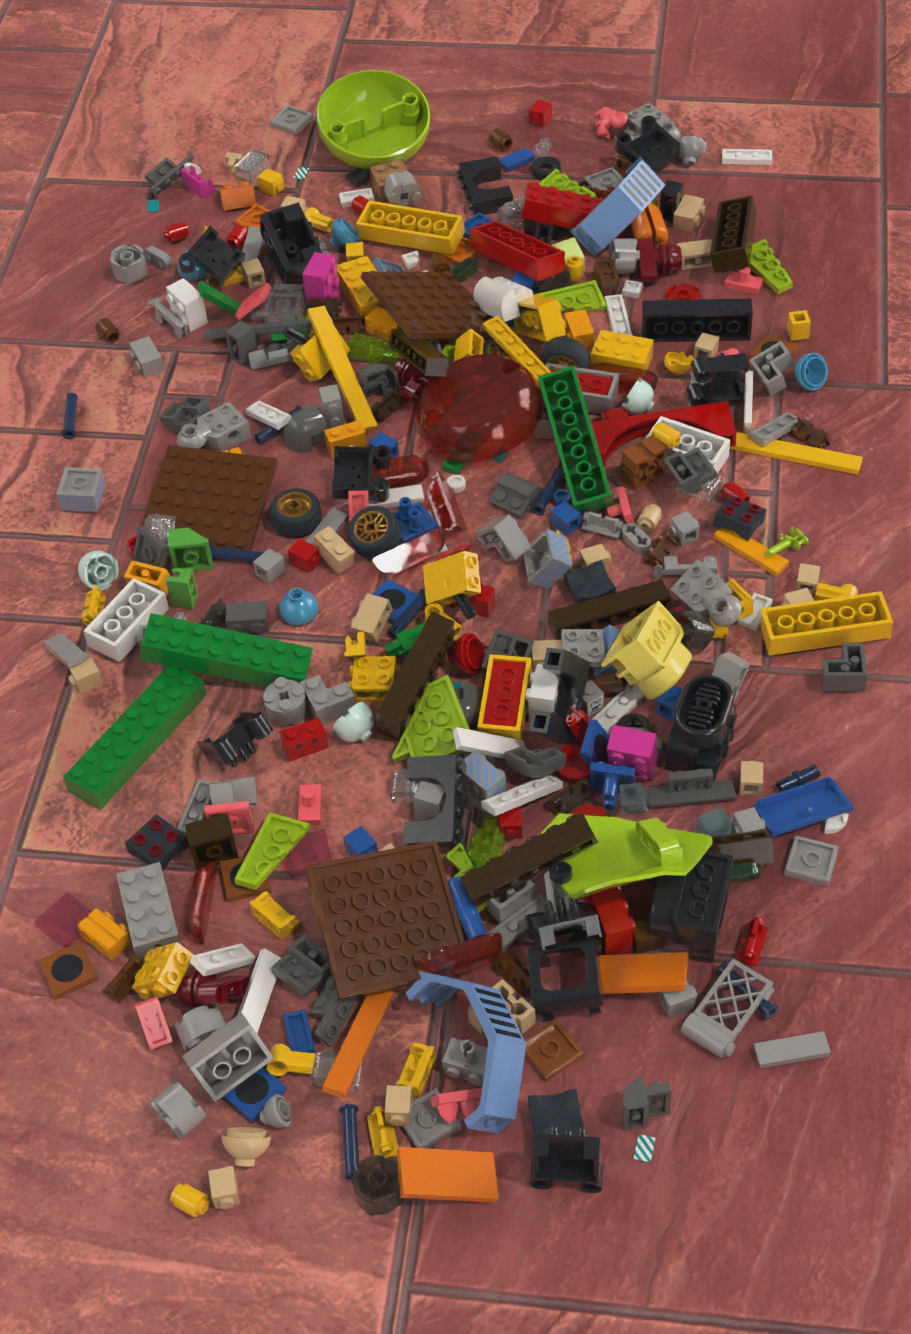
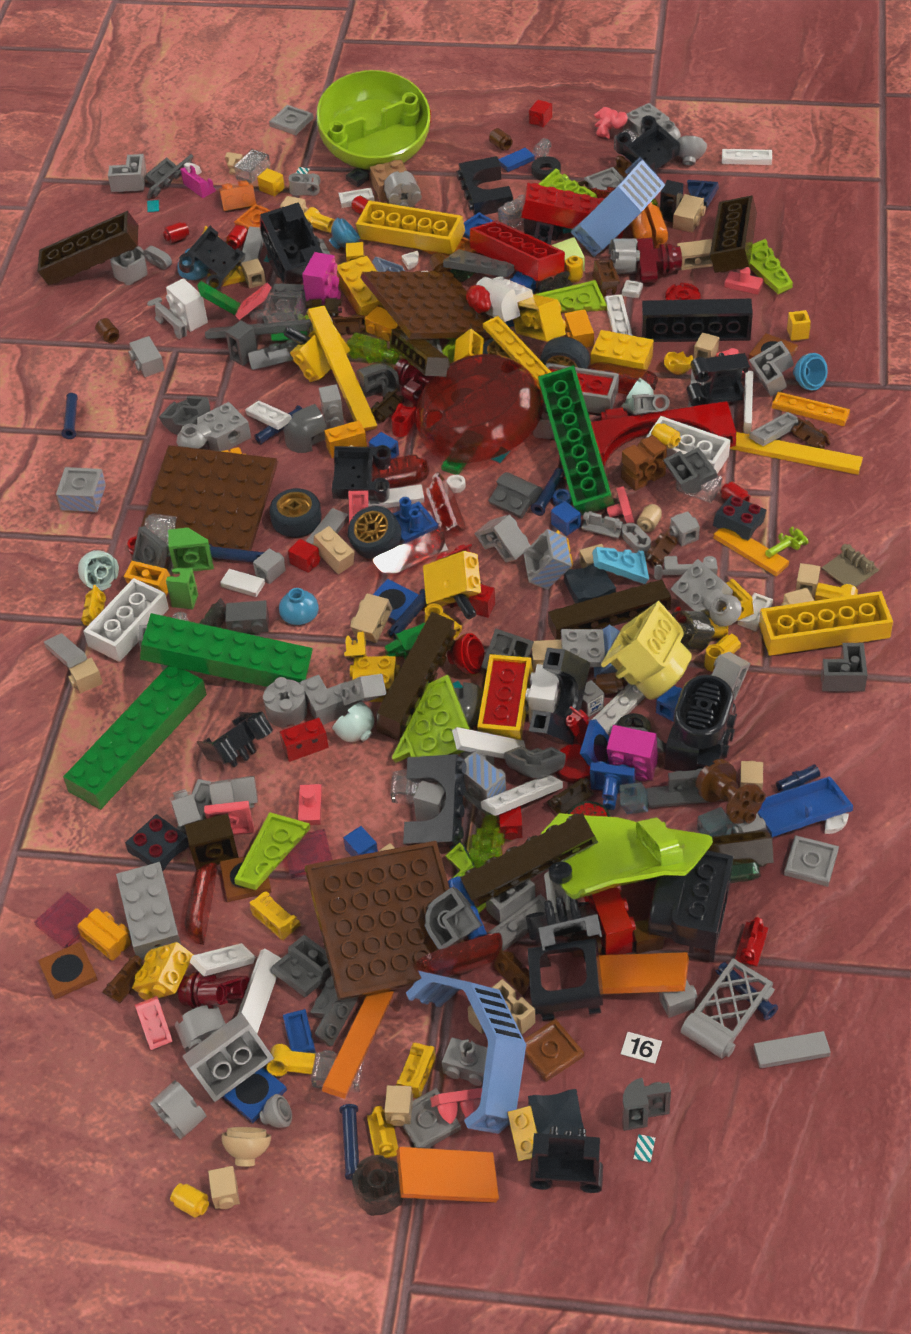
none -> dark brown brick [37,211,139,285]
none -> light grey brick [108,154,147,192]
none -> light grey brick [169,789,201,826]
none -> white tile [220,569,265,597]
none -> light grey piece [288,173,321,196]
none -> light grey brick [340,674,387,706]
none -> red piece [391,403,419,437]
none -> dark grey brick [424,887,482,952]
none -> dark grey wing [443,249,514,277]
none -> red arm [466,285,491,314]
none -> yellow hinge [507,1106,537,1161]
none -> medium azure wing [592,547,649,584]
none -> white sticker [621,1032,662,1064]
none -> light grey piece [632,394,670,414]
none -> dark blue wing [687,180,719,207]
none -> reddish brown piece [696,759,766,824]
none -> yellow piece [704,634,741,672]
none -> light orange tile [772,392,850,426]
none -> dark tan hinge [821,544,879,587]

